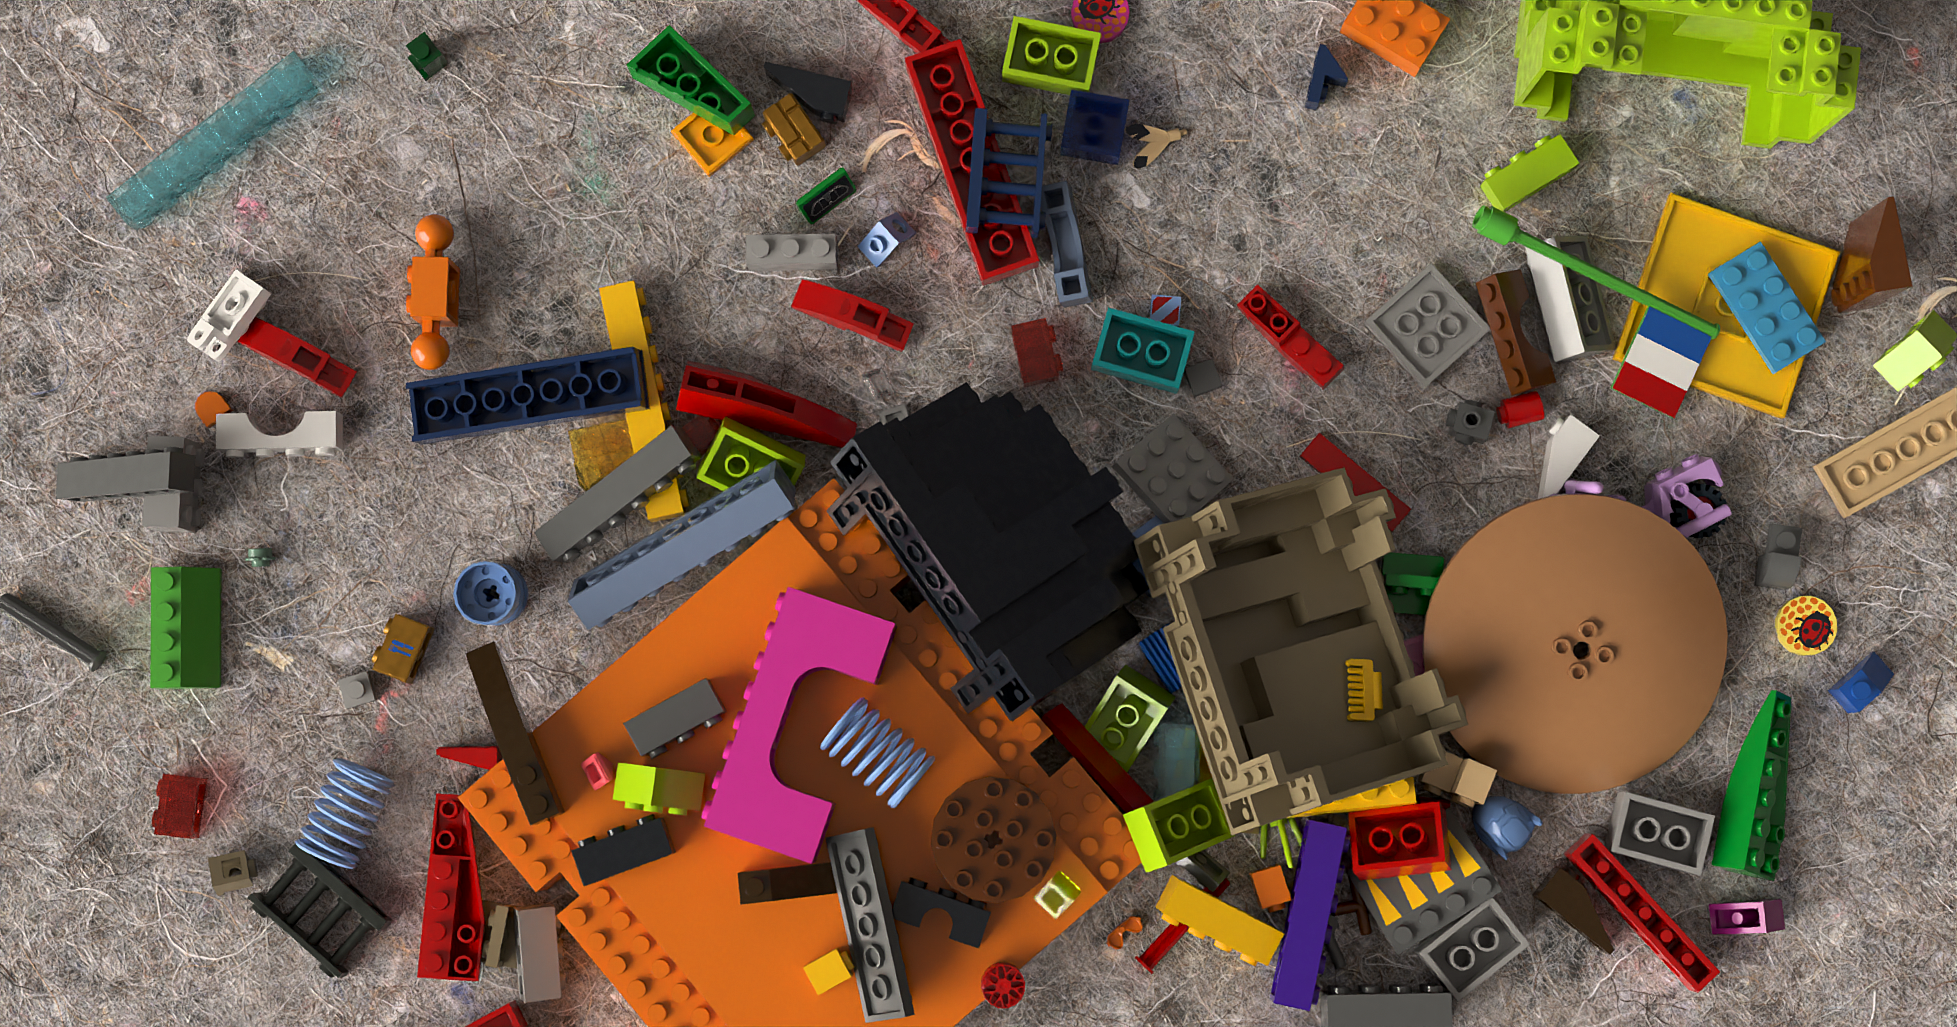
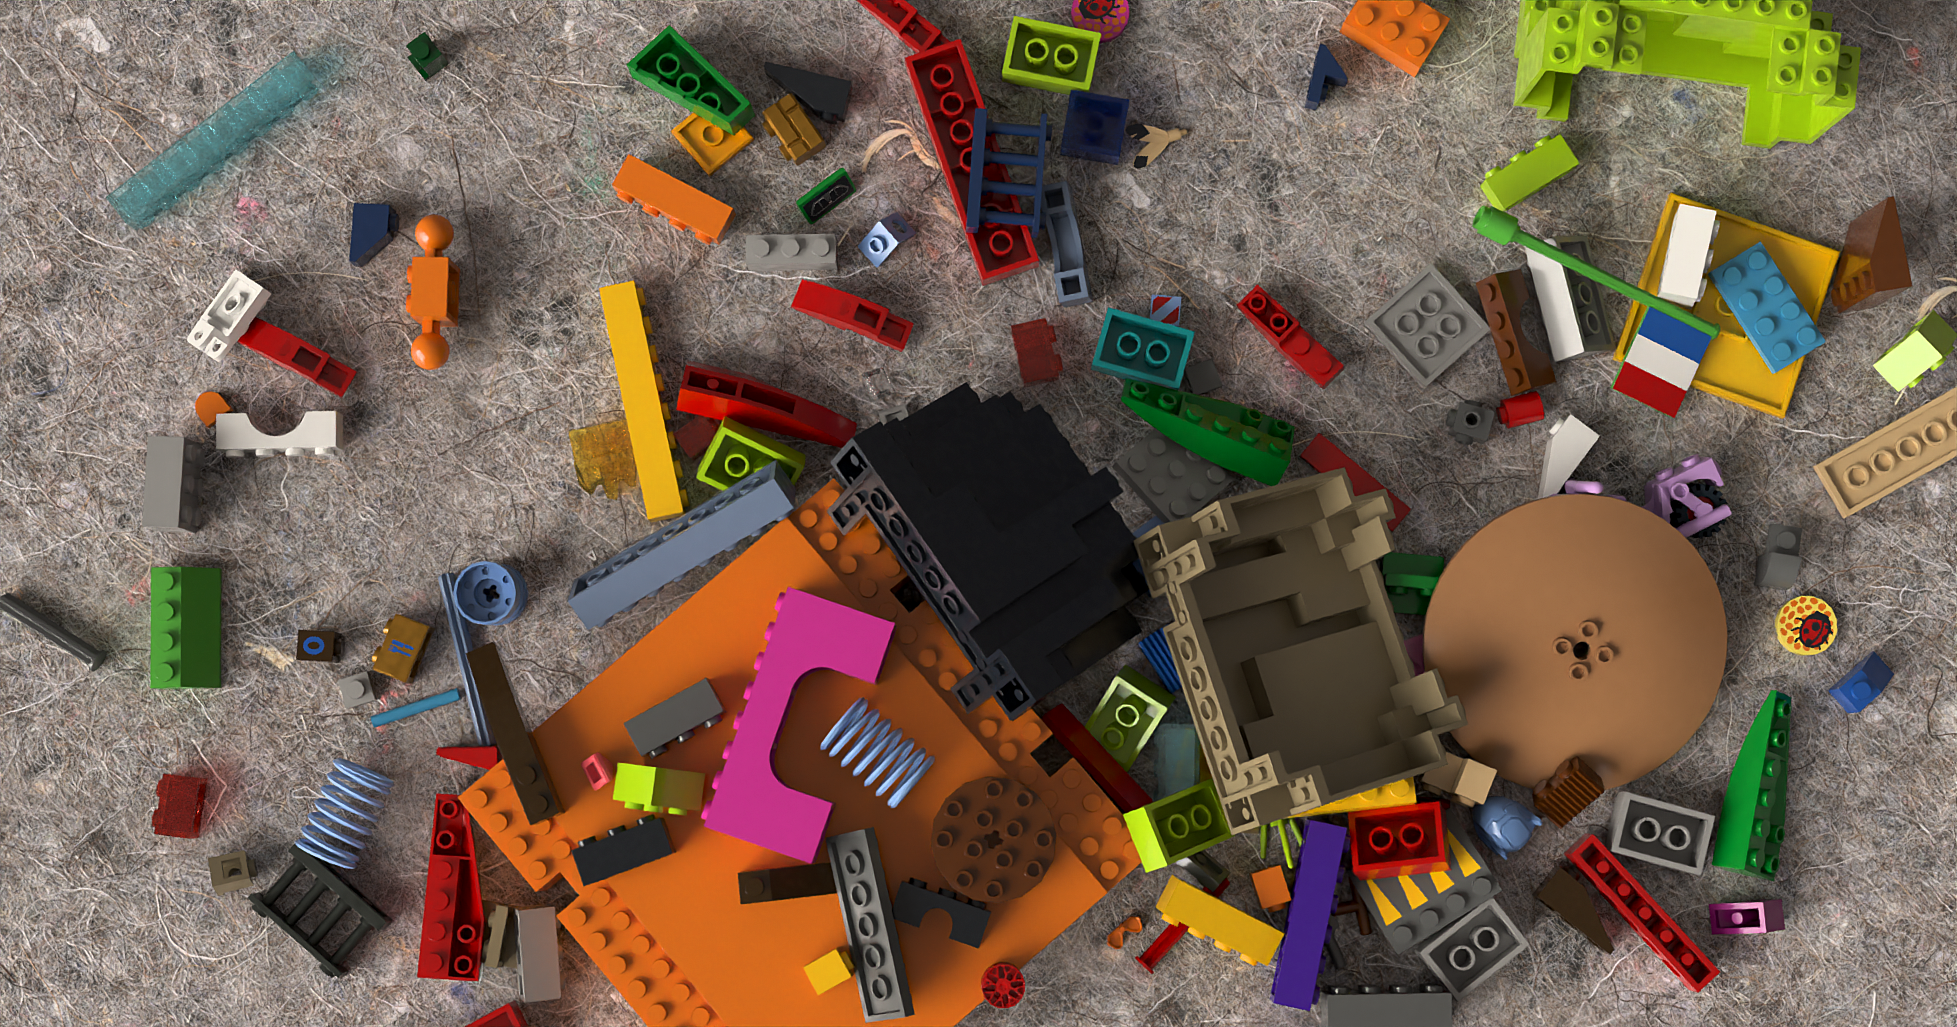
dark grey brick [56,447,196,502] -> none
sand green plate [245,548,276,567] -> none
dark blue tile [406,347,650,445] -> none
dark grey brick [534,425,702,563] -> none
clear neon green slope [1033,871,1081,920] -> none
yellow piece [1345,658,1383,722] -> none
none -> dark brown brick [296,630,345,663]
none -> dark blue slope [349,203,399,267]
none -> dark azure bar [371,688,461,728]
none -> sand blue axle [438,573,496,746]
none -> orange brick [612,154,736,245]
none -> green wedge [1120,378,1295,486]
none -> reddish brown brick [1532,756,1605,829]
none -> white brick [1657,204,1720,309]

